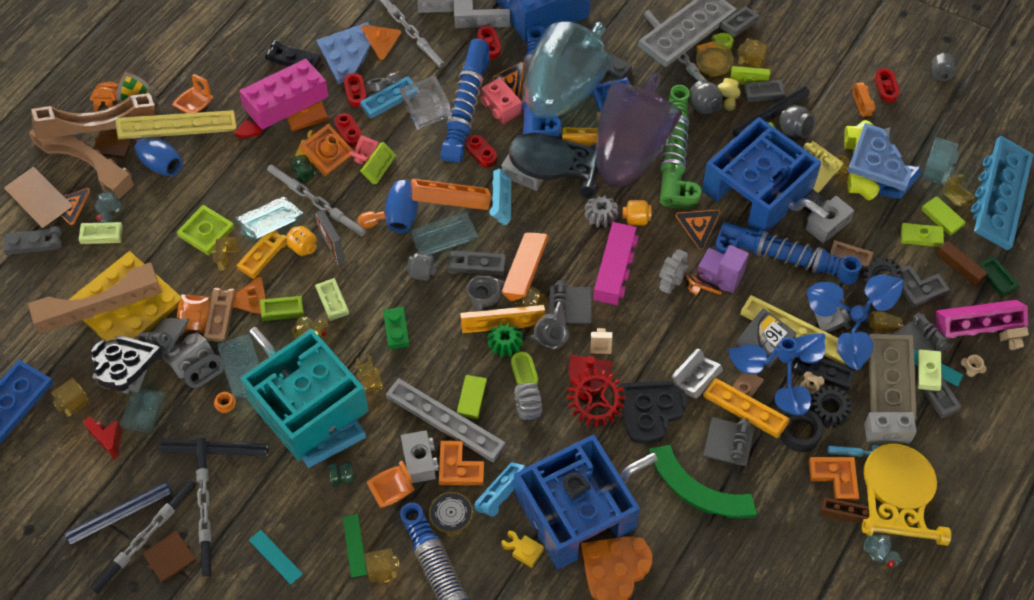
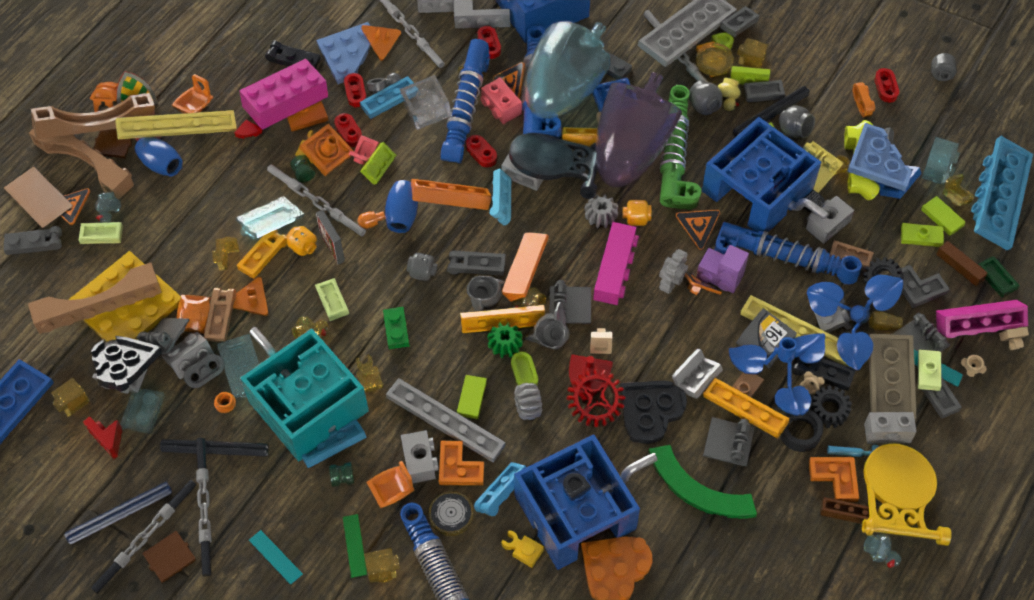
lime plate [177,205,235,256] -> none
lime tile [260,296,304,321] -> none
clear light blue piece [410,211,478,255] -> none

